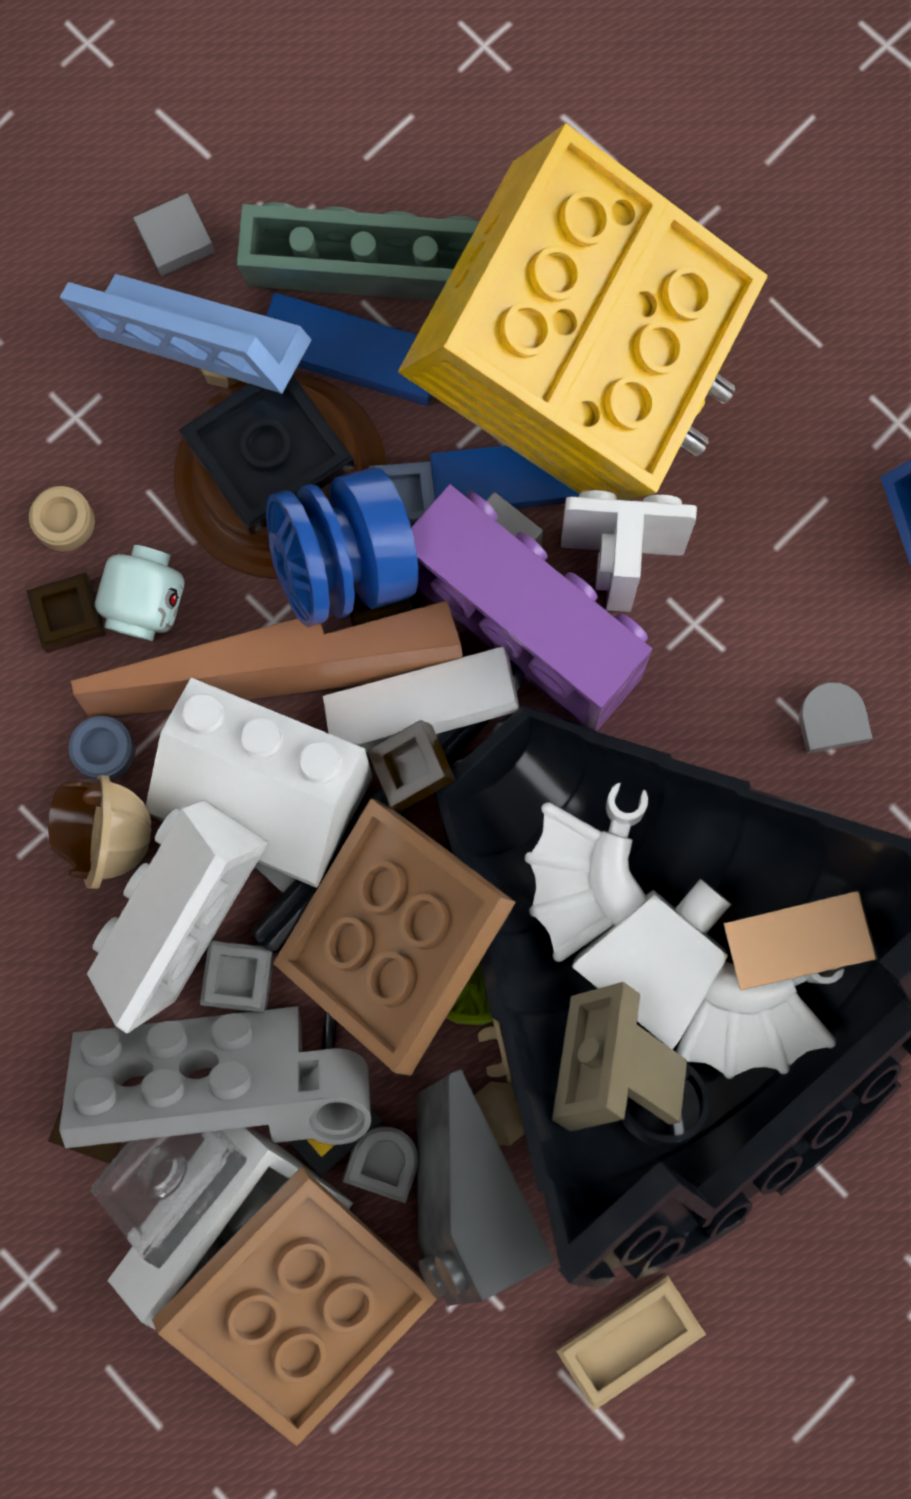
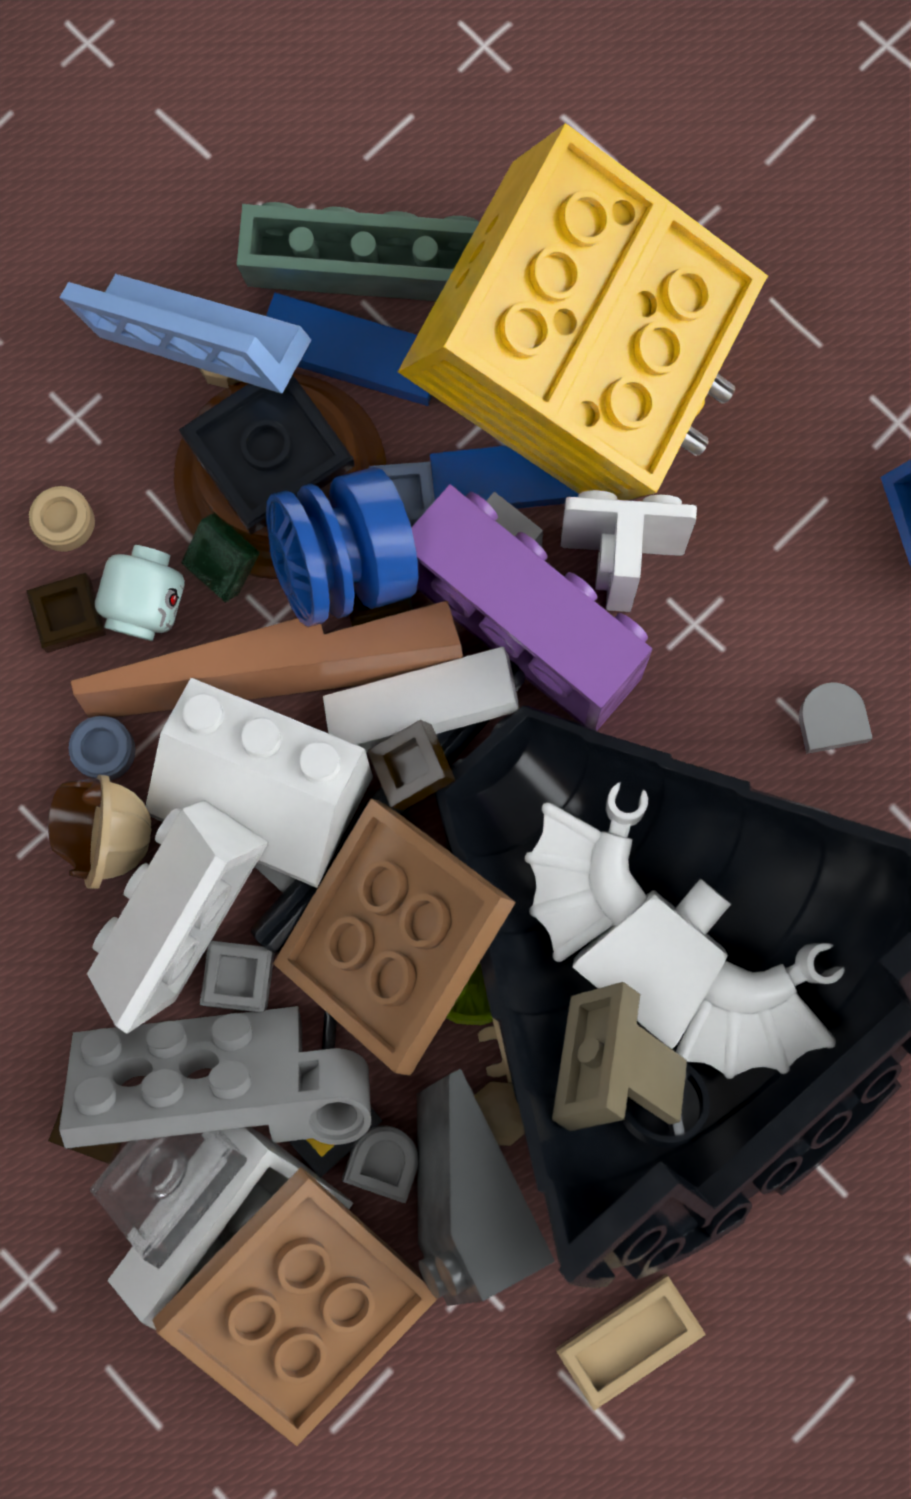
light grey tile [133,193,215,277] -> none
light nougat tile [724,891,878,990] -> none
none -> clear green tile [181,513,260,603]

